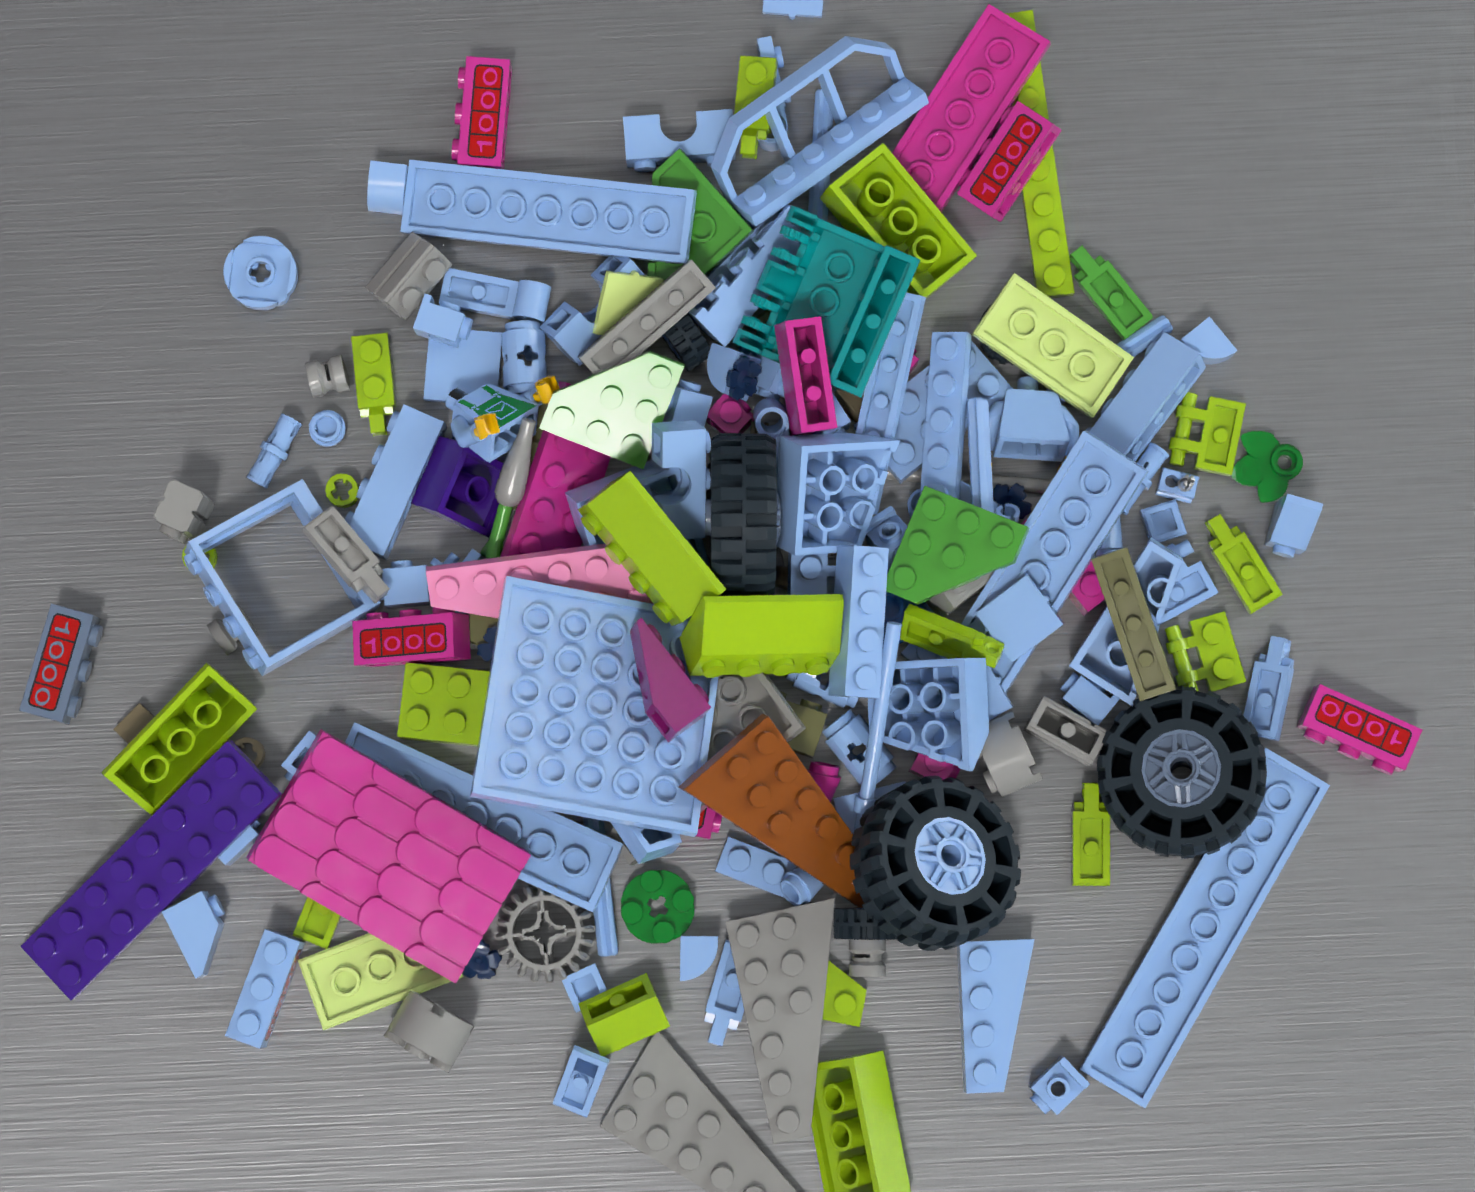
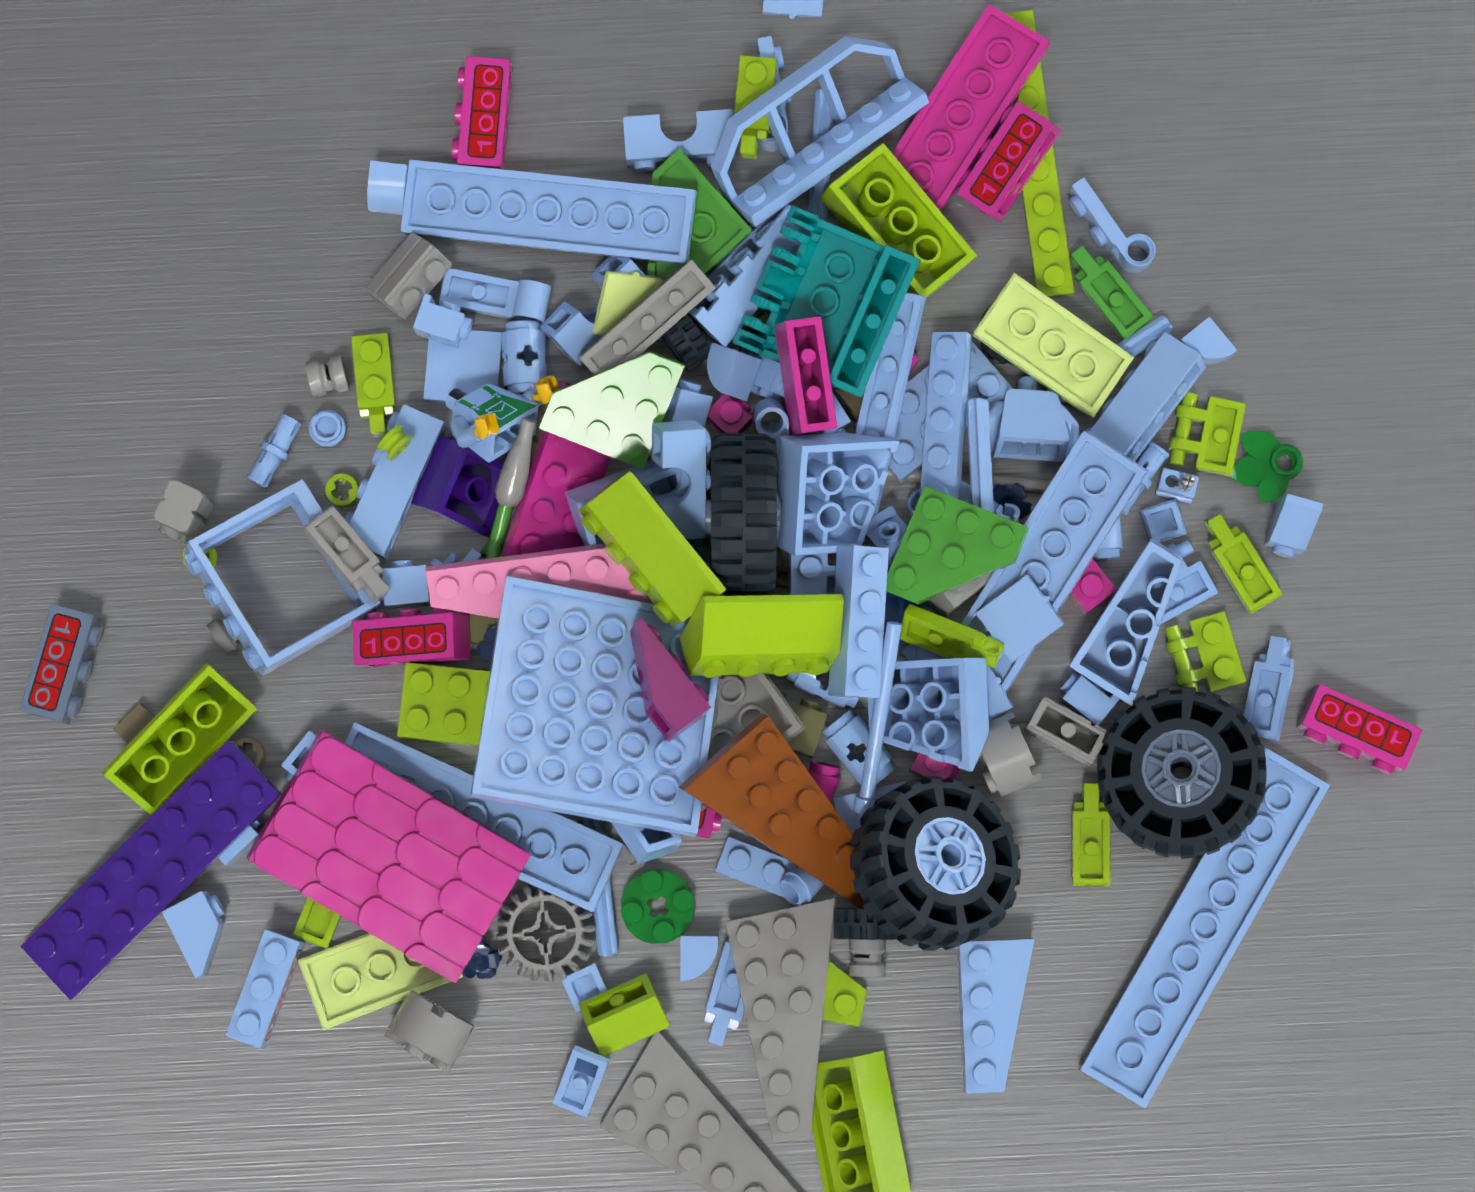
light blue plate [223,236,298,310] -> none
dark blue plant [726,356,762,401] -> none
light blue brick [1029,1055,1090,1115] -> none
olive plate [1091,546,1176,701] -> none
none -> lime bush [377,424,413,461]
none -> light blue plate [1068,177,1156,273]

